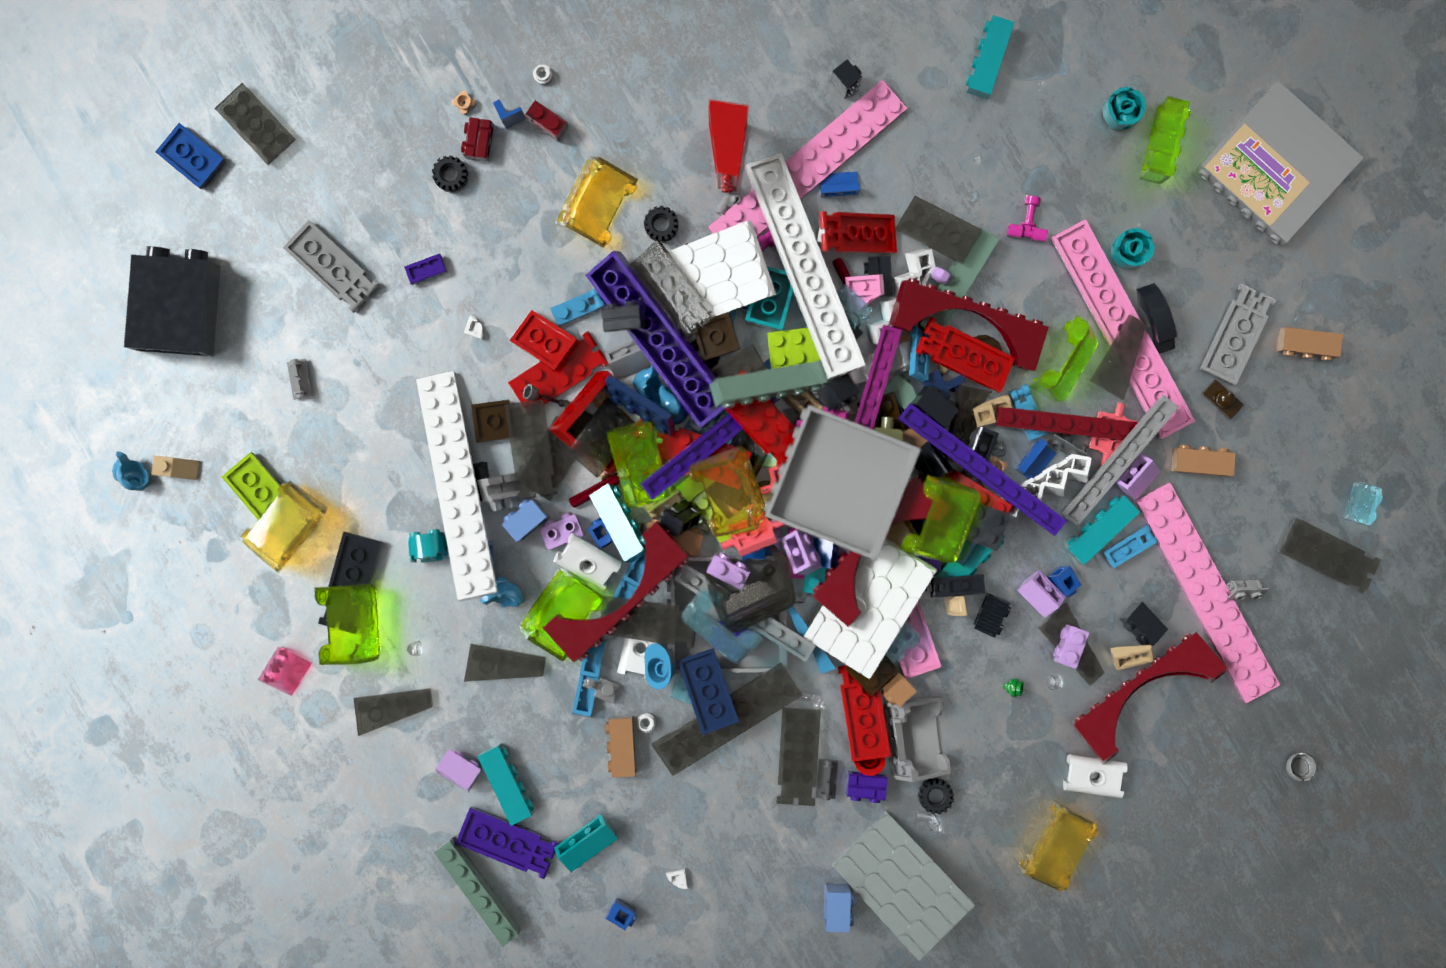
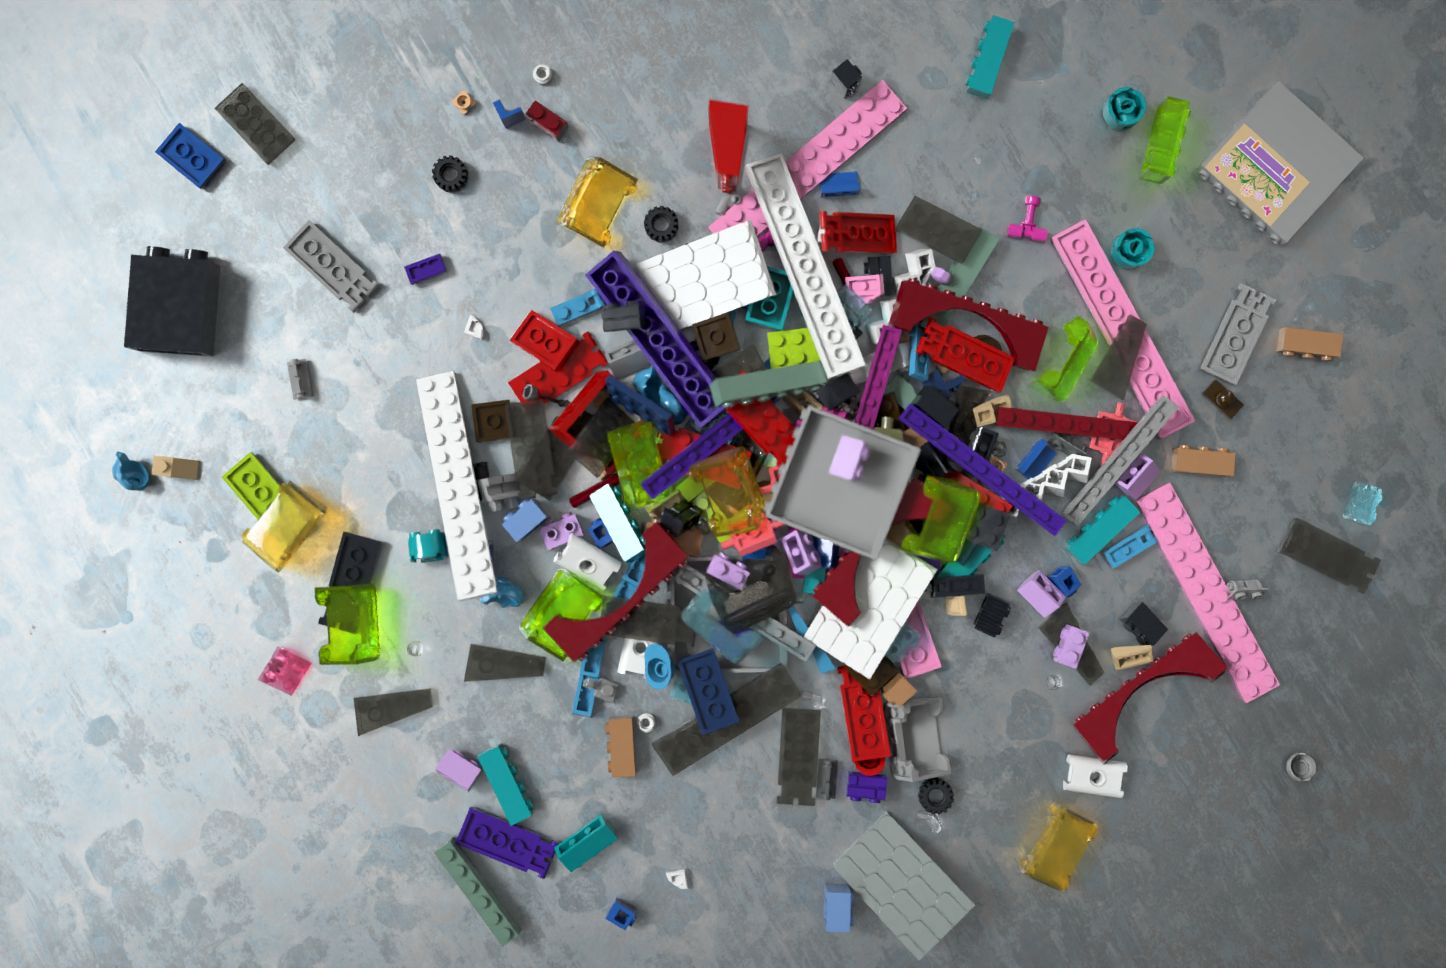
dark red brick [461,117,494,162] -> none
clear smoke hinge [630,240,715,340] -> none
green plate [1003,678,1024,698] -> none
dark azure plate [1008,384,1048,441] -> none
black arch [1136,283,1177,354] -> none
none -> brick [829,435,870,483]

